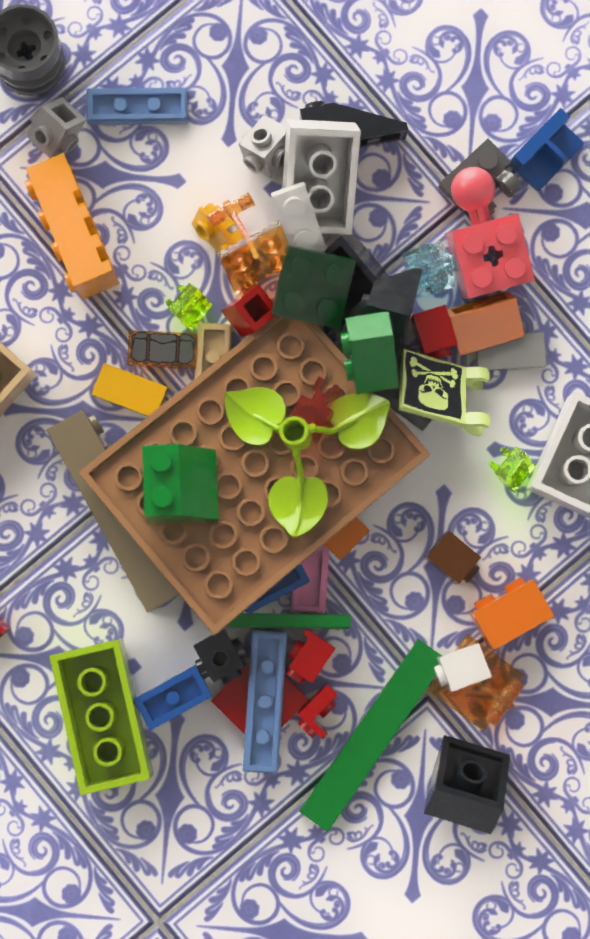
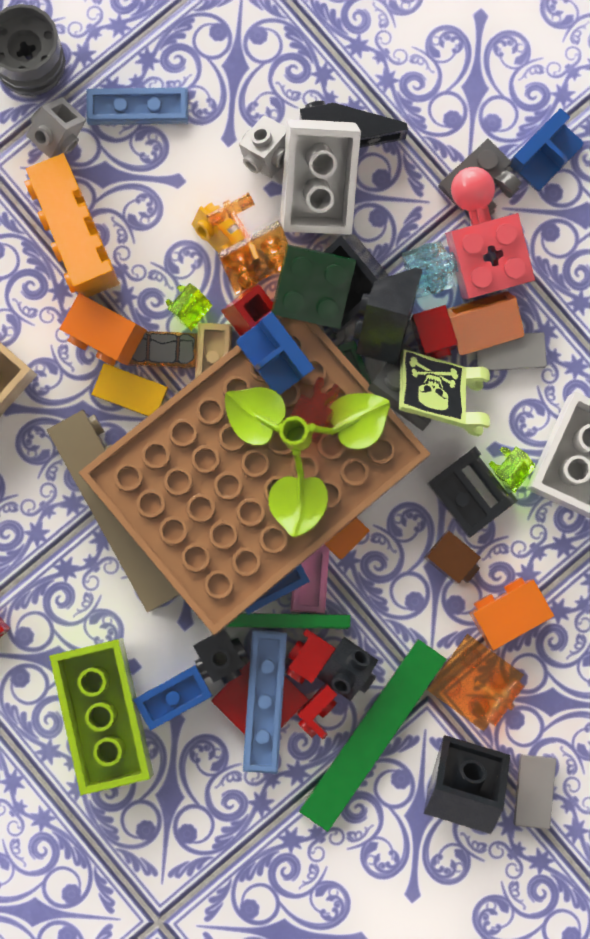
green slope [142,444,219,524] -> none
white plate [271,182,327,252] -> none
green brick [341,311,399,394] -> none
white brick [434,643,492,692] -> none
none -> orange brick [60,293,147,366]
none -> blue panel [236,311,315,395]
none -> black brick [317,637,379,701]
none -> black plate [427,446,518,538]
none -> light grey tile [513,754,556,829]

